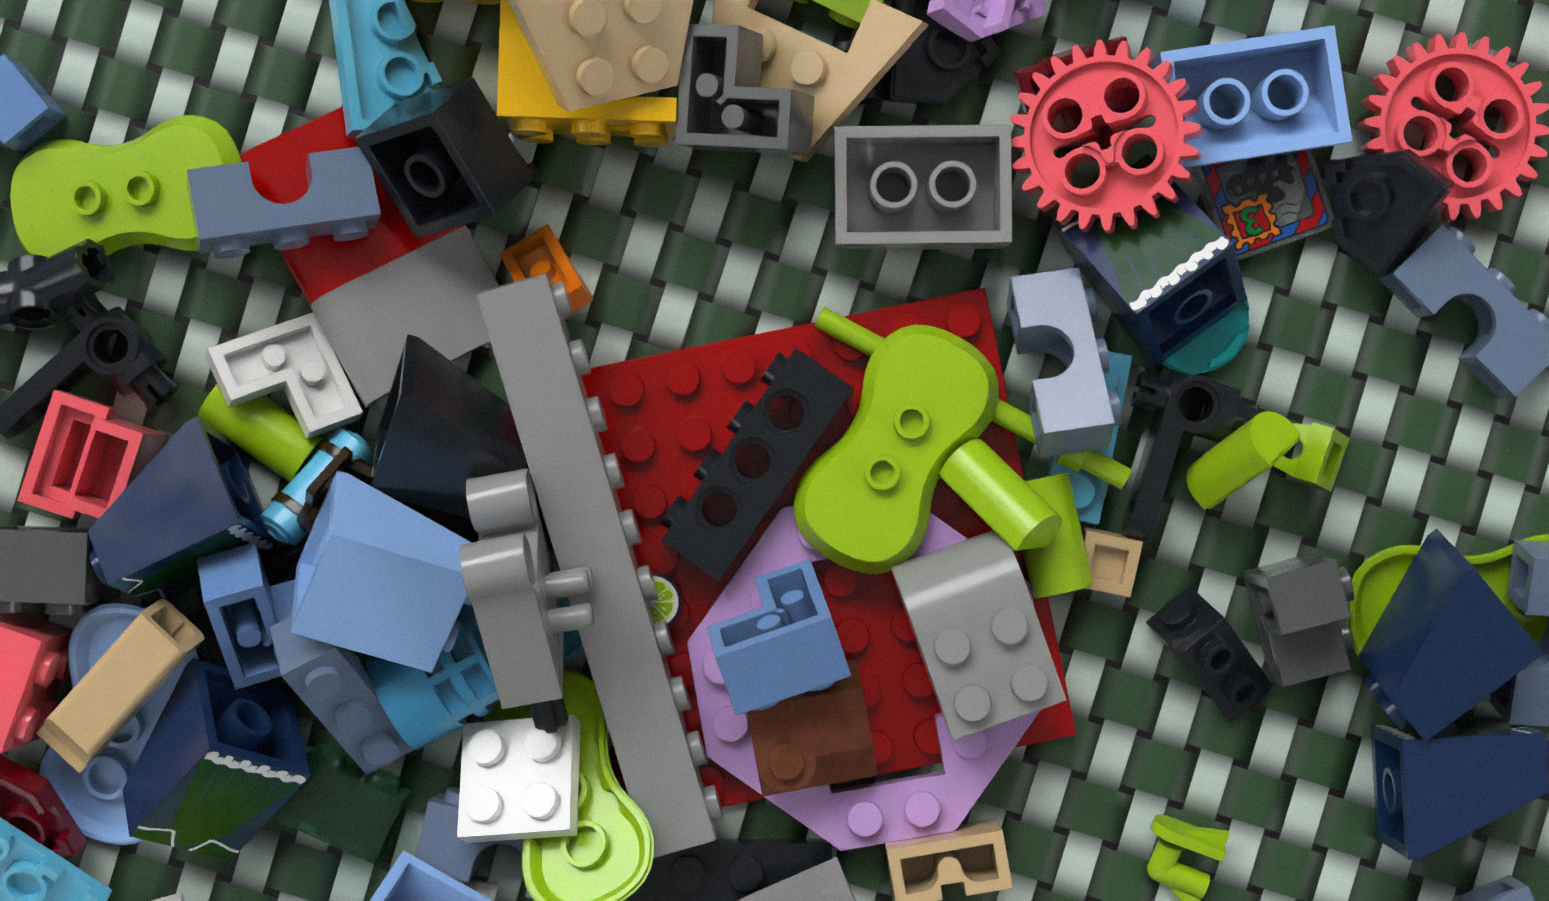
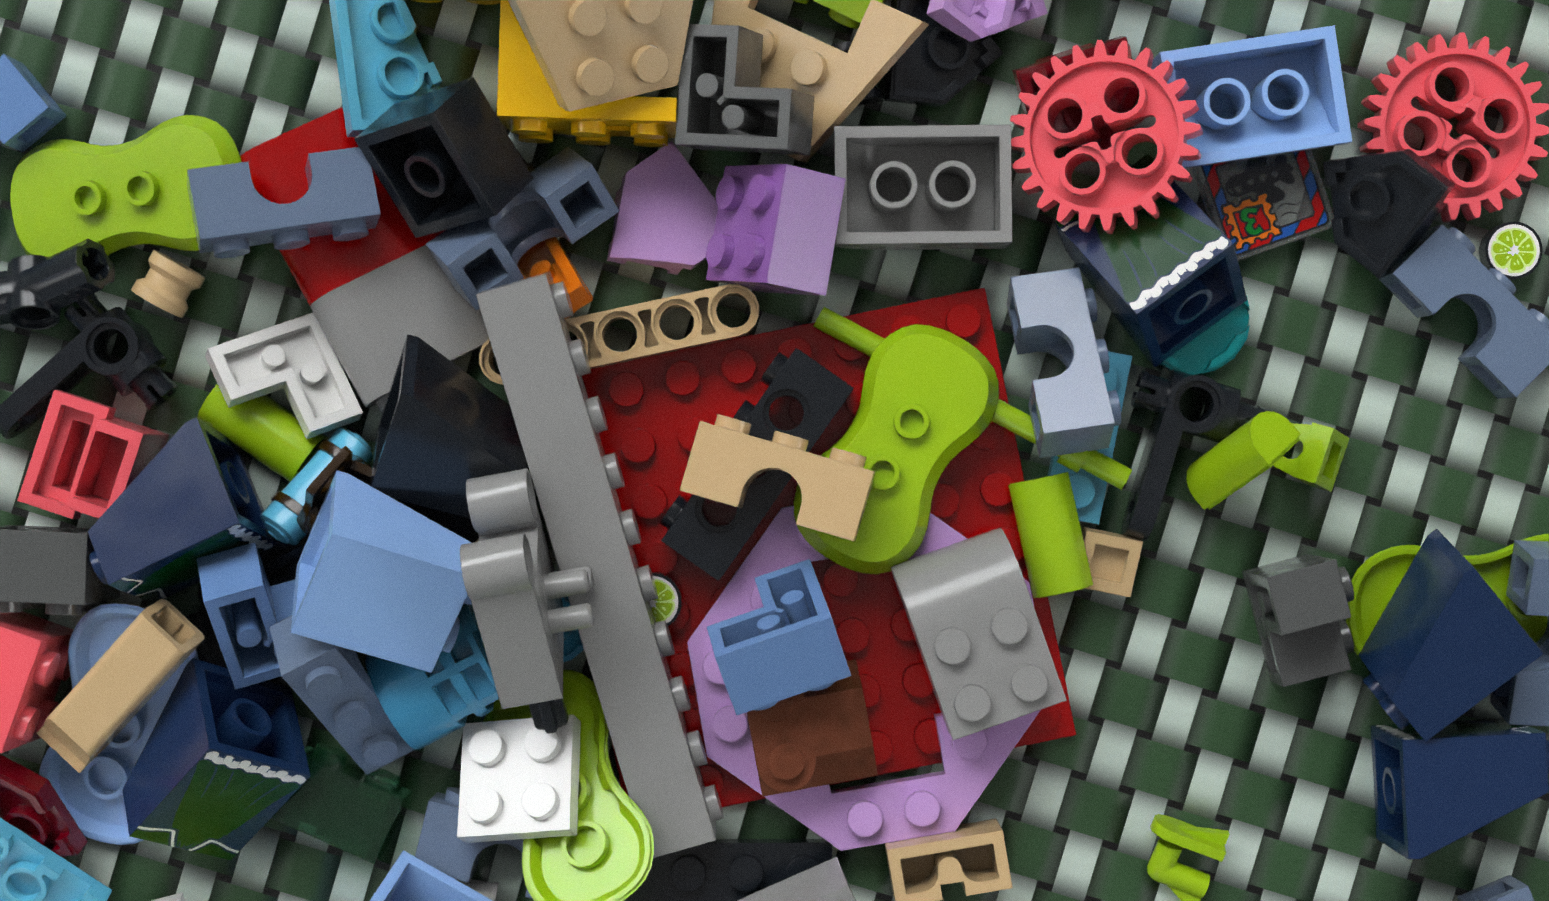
lime brick [938,439,1062,551] -> none
black bracket [1146,586,1273,722] -> none
none -> tan wheel [131,250,205,318]
none -> sand blue arch [426,147,619,310]
none -> tan beam [479,284,759,385]
none -> lavender slope [607,141,718,275]
none -> tan arch [680,414,875,541]
none -> medium lavender brick [706,164,846,296]
none -> tile [1479,222,1543,280]

